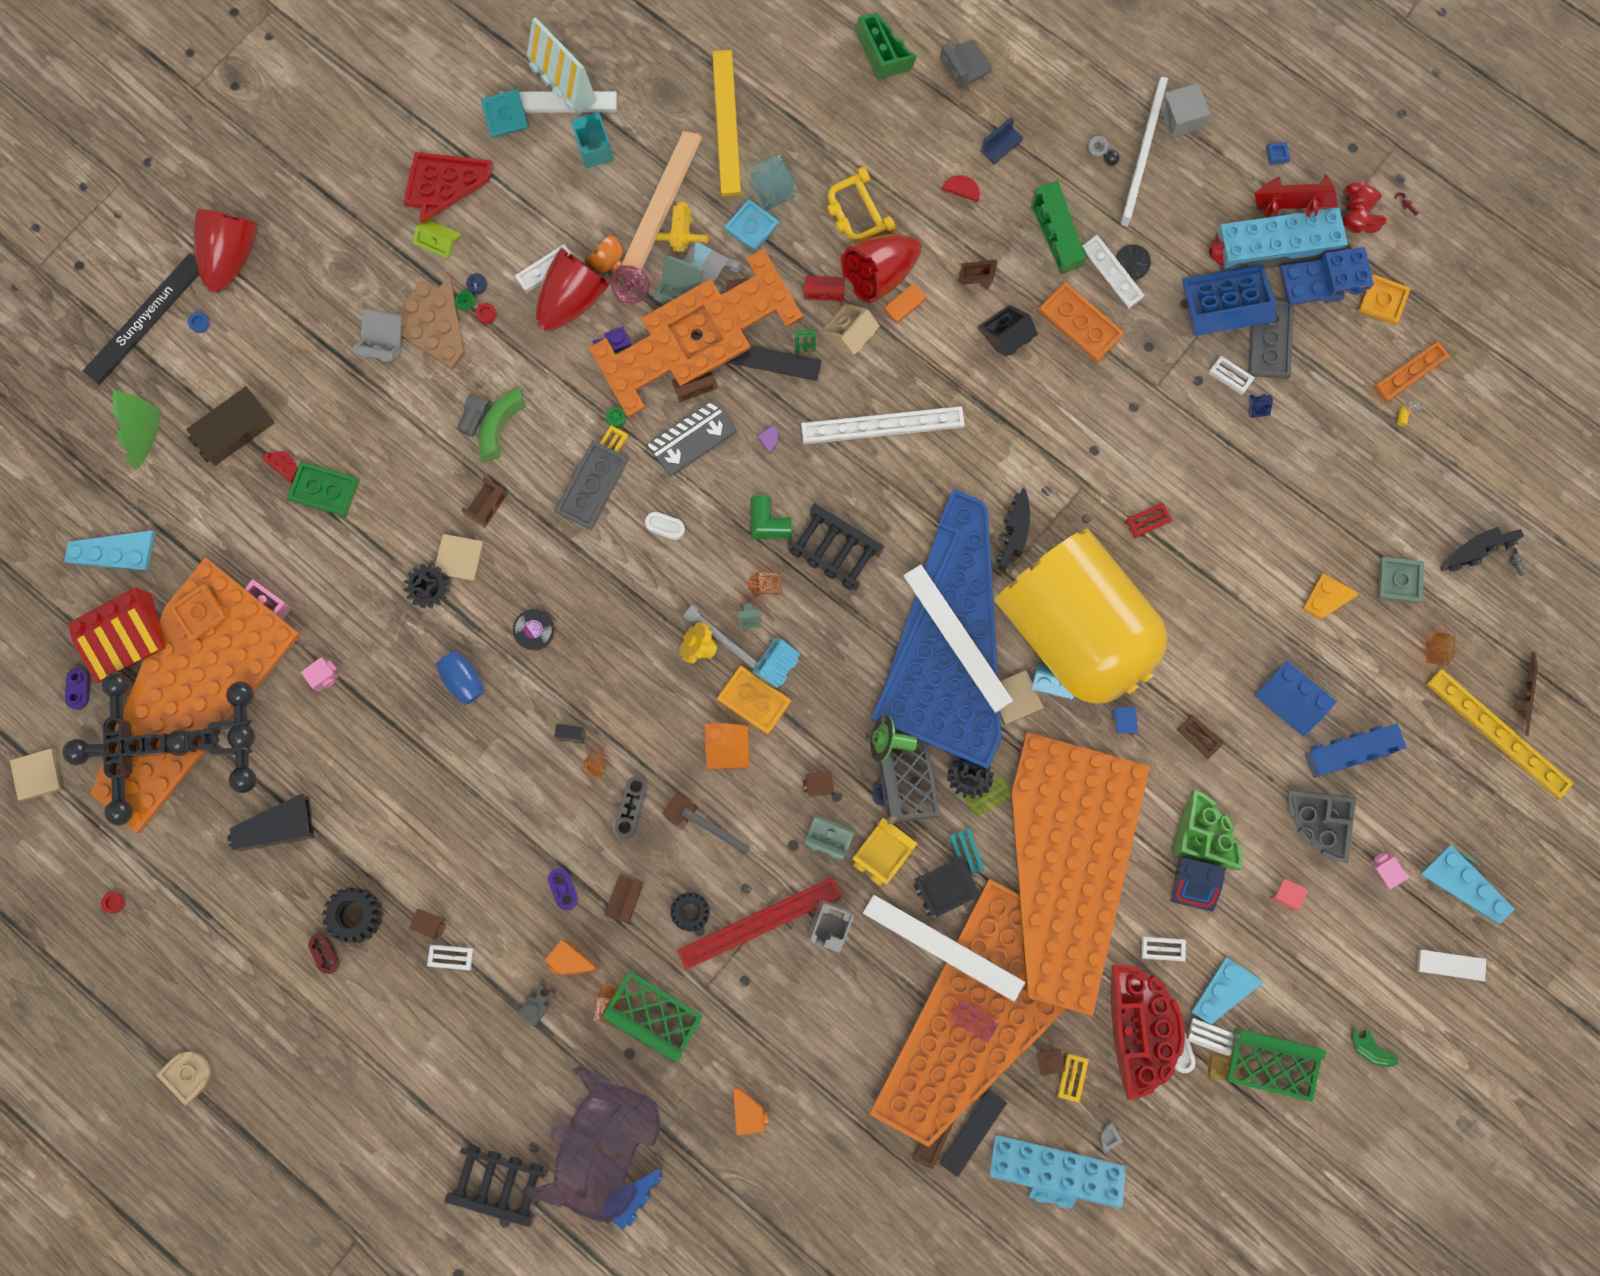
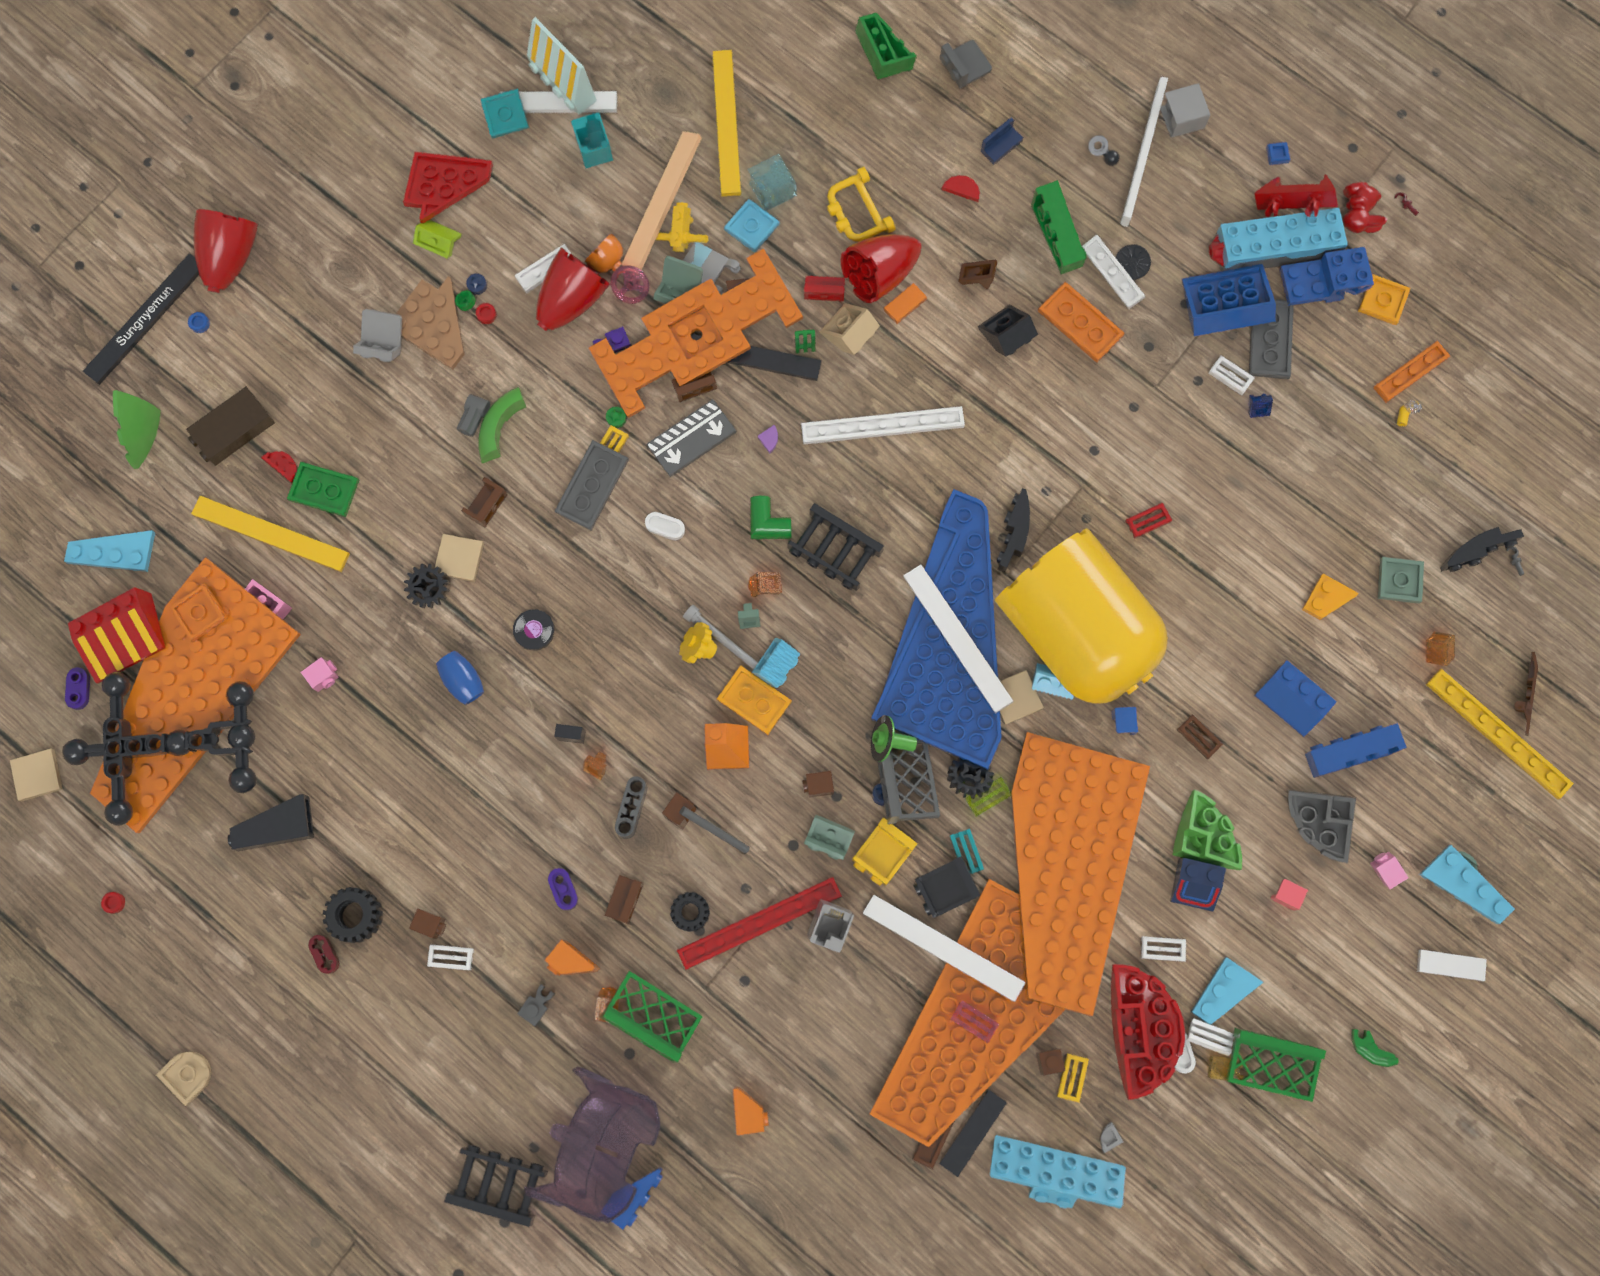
none -> yellow tile [191,496,350,573]

